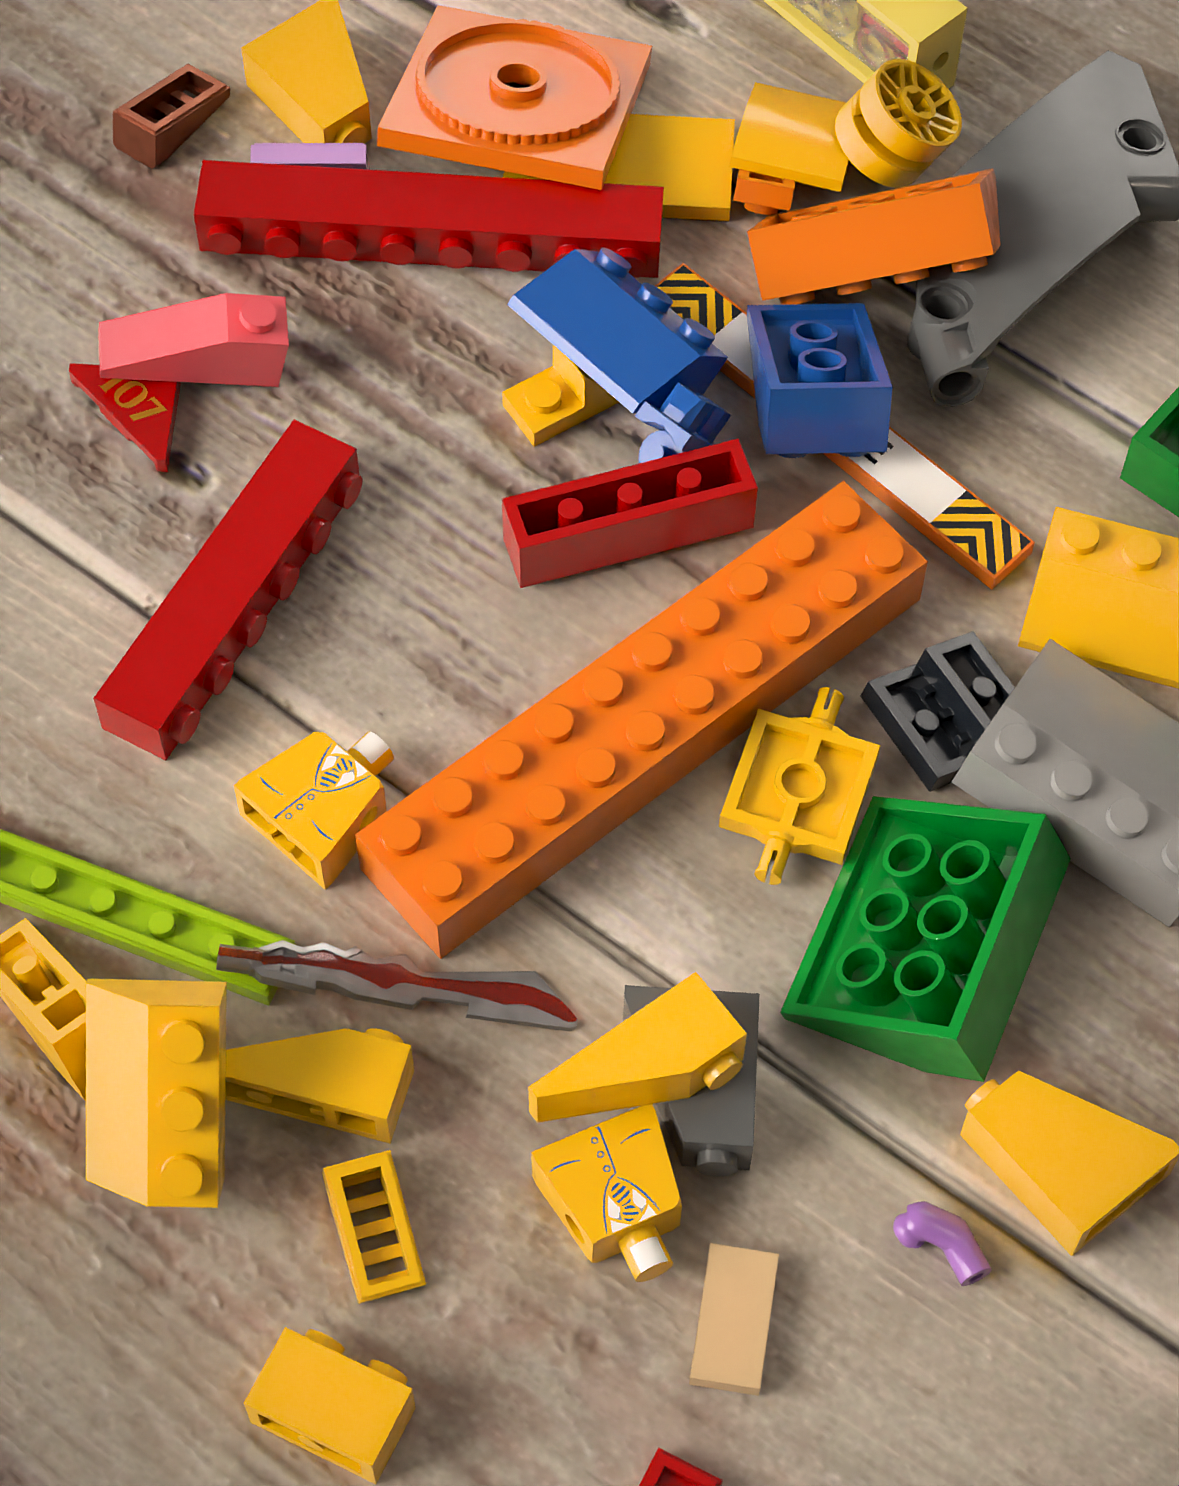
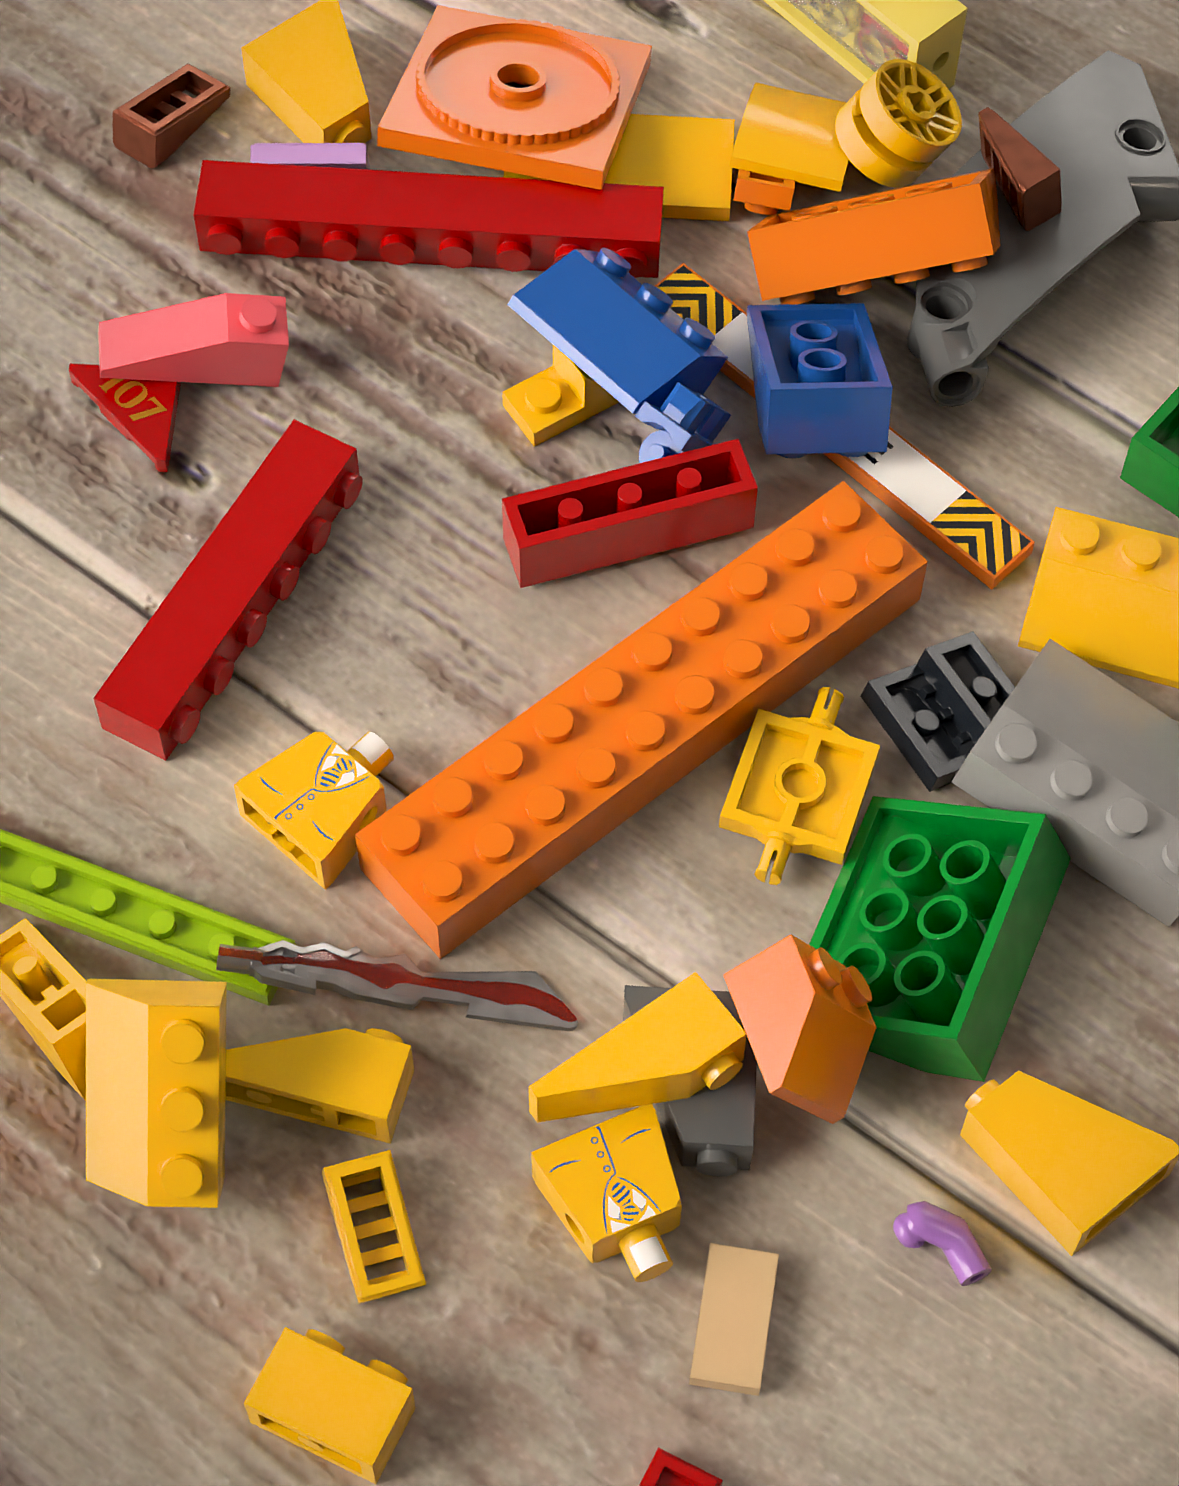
none -> orange slope [723,934,876,1124]
none -> copper slope [978,107,1062,231]

